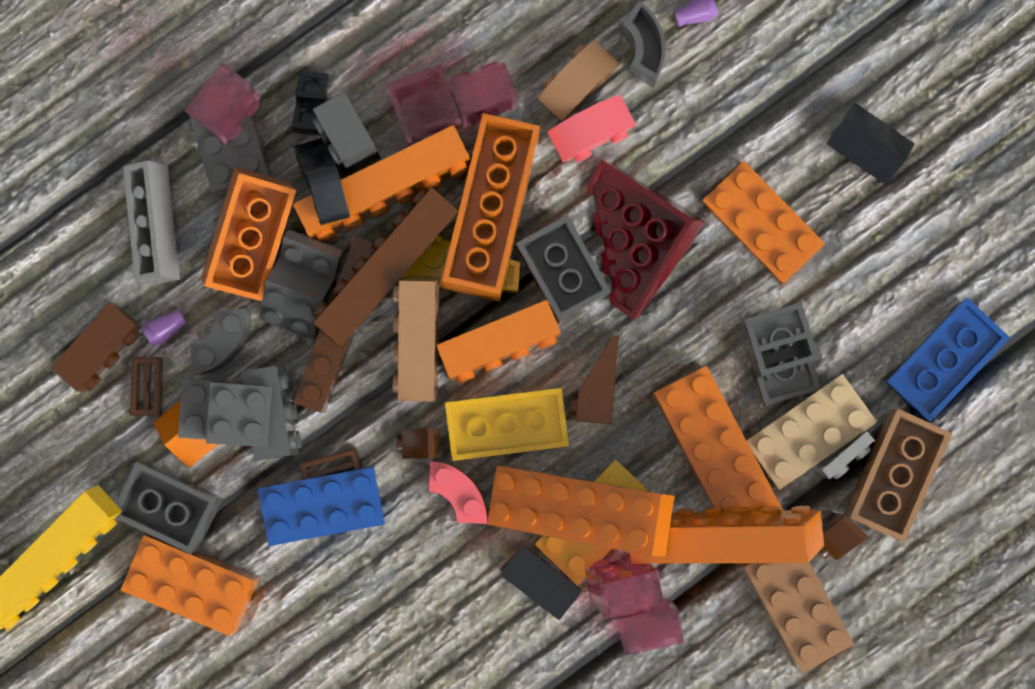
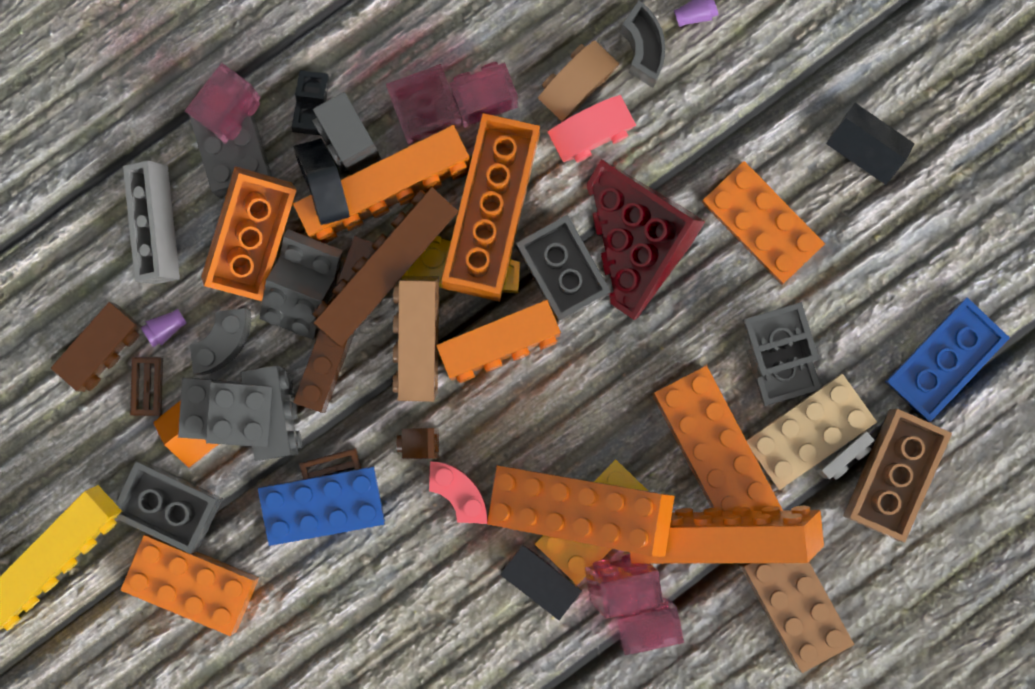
yellow plate [445,388,569,461] -> none
reddish brown slope [570,335,619,425] -> none
reddish brown slope [818,512,868,560] -> none

